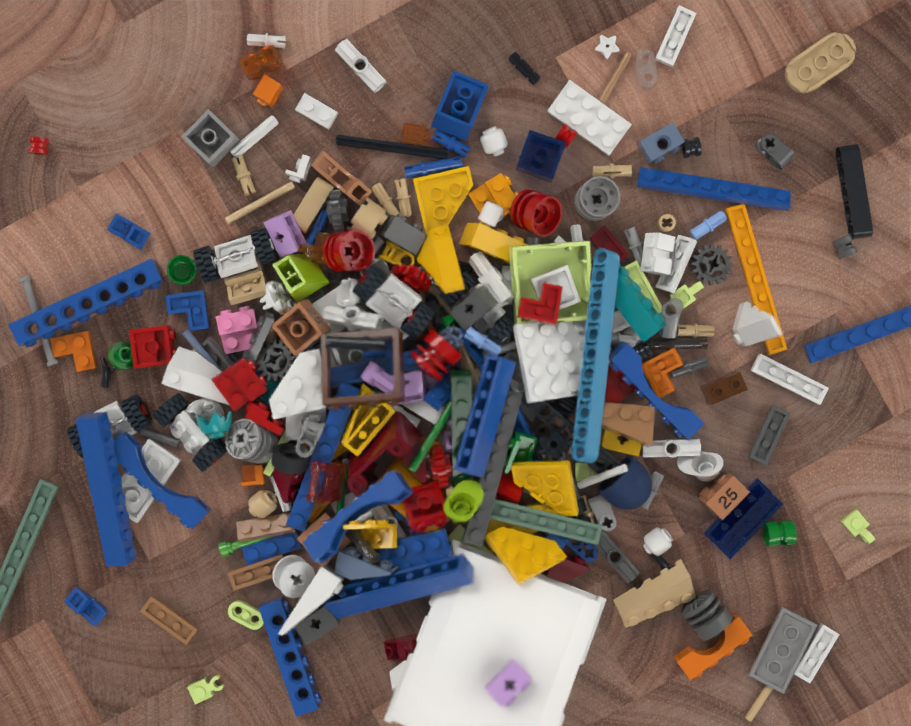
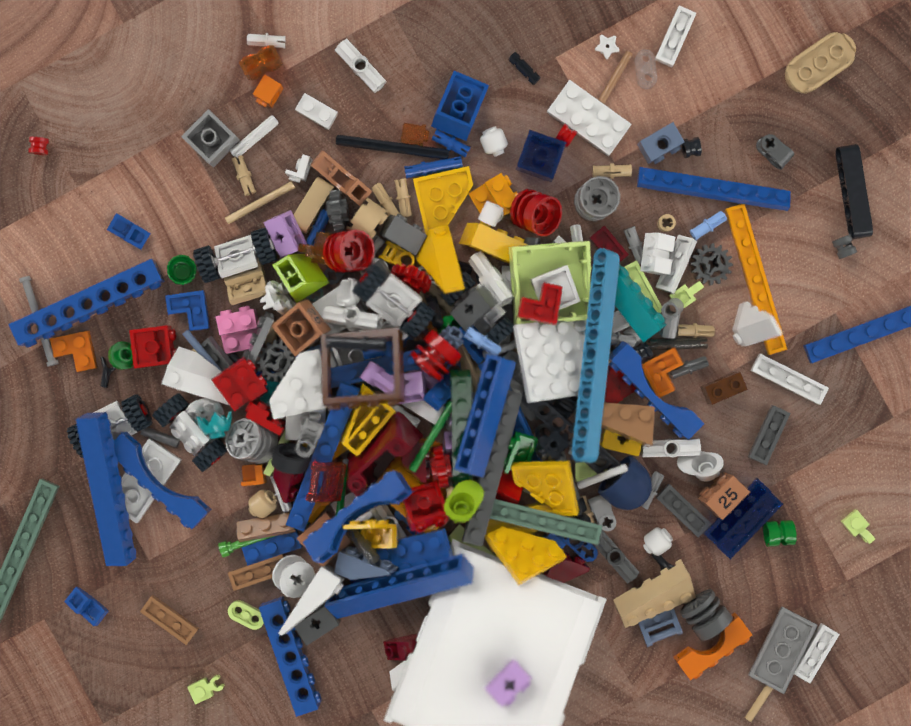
none -> sand blue plate [638,608,683,647]
none -> dark grey plate [655,484,711,537]

